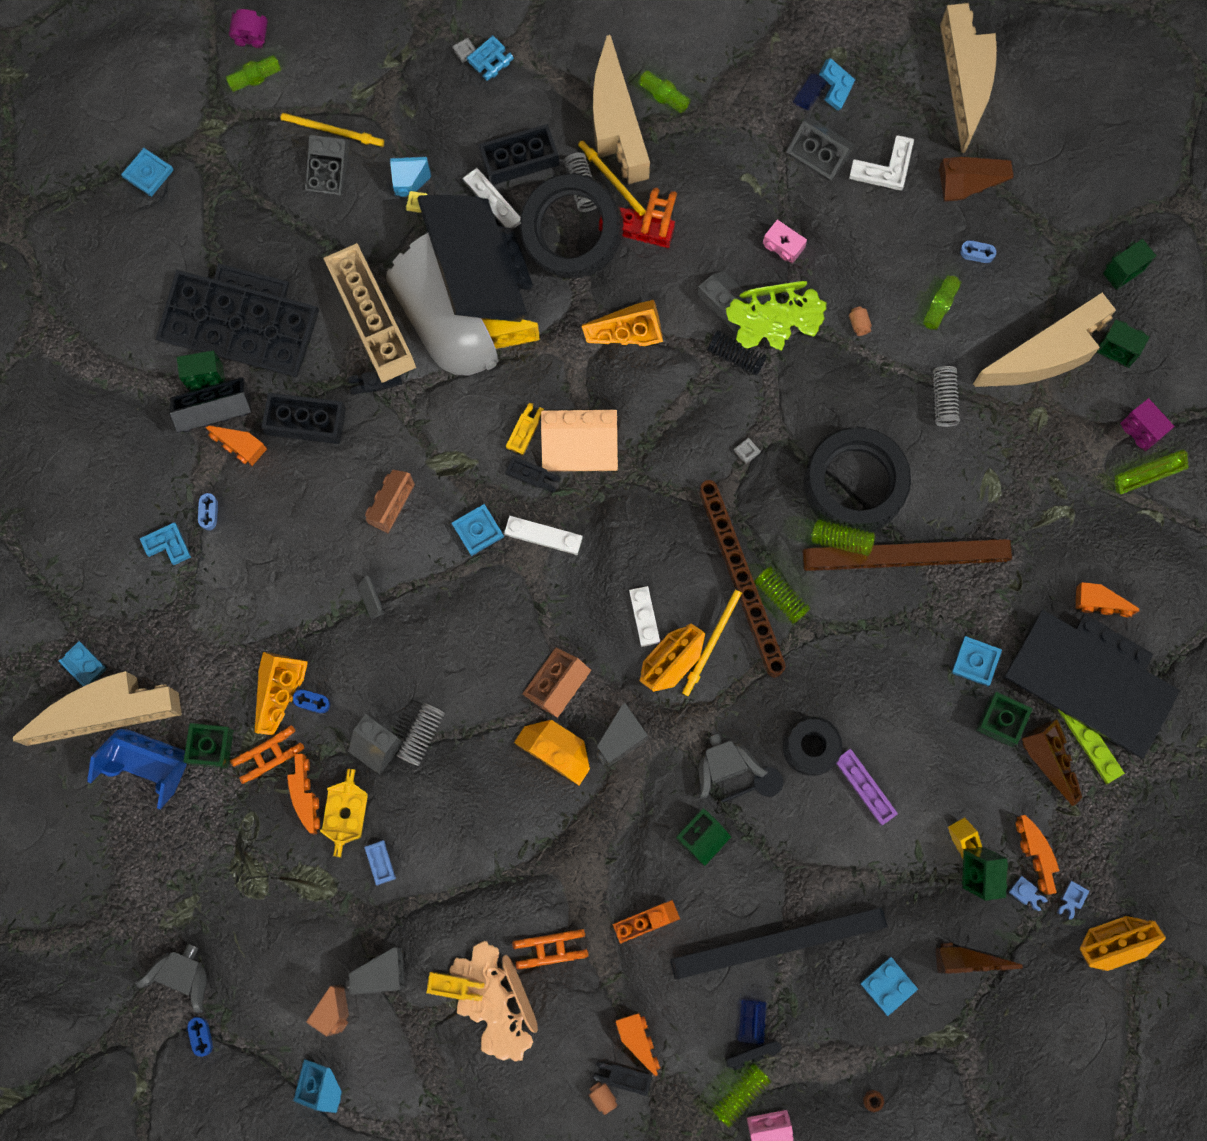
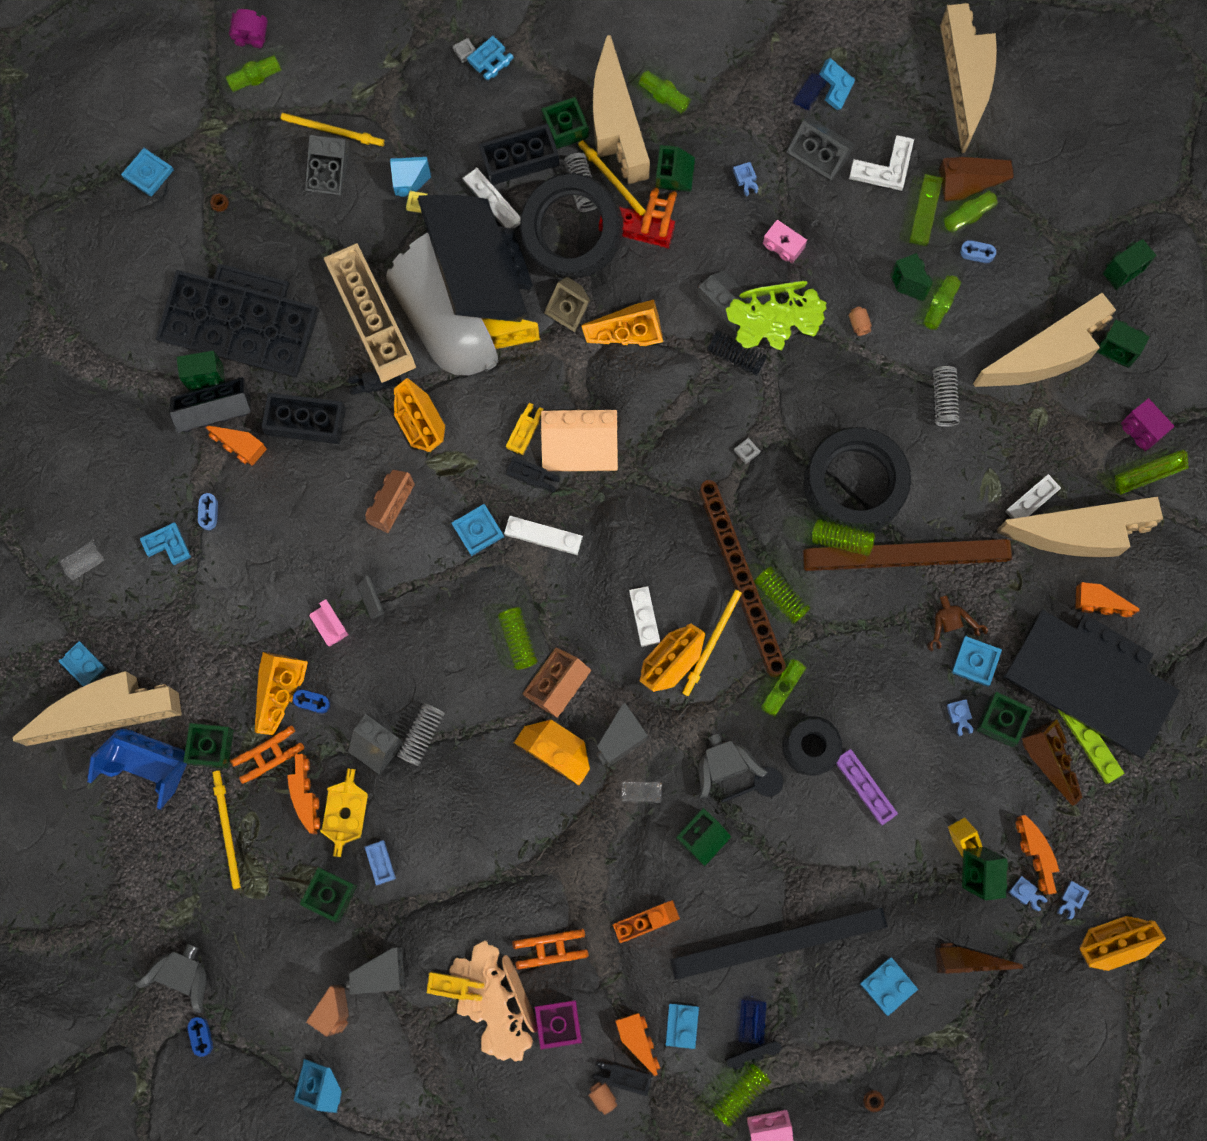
none -> clear slope [60,541,104,580]
none -> reddish brown plate [210,194,229,212]
none -> yellow bar [212,770,241,889]
none -> dark green brick [299,867,357,923]
none -> bright pink panel [309,599,348,646]
none -> light orange wedge [394,378,445,452]
none -> clear neon green piece [498,607,538,670]
none -> magenta brick [535,1000,582,1049]
none -> dark green brick [542,97,589,149]
none -> dark tan slope [544,277,590,332]
none -> clear slope [622,782,661,803]
none -> dark green slope [655,145,695,192]
none -> dark azure plate [665,1003,699,1049]
none -> medium blue plate [733,162,758,196]
none -> clear neon green piece [761,659,807,717]
none -> dark green slope [890,253,932,301]
none -> clear neon green plate [909,174,943,246]
none -> reddish brown piece [927,595,988,651]
none -> clear neon green piece [944,191,998,233]
none -> medium blue plate [946,700,973,736]
none -> tan slope [997,497,1163,557]
none -> white plate [1005,474,1061,519]

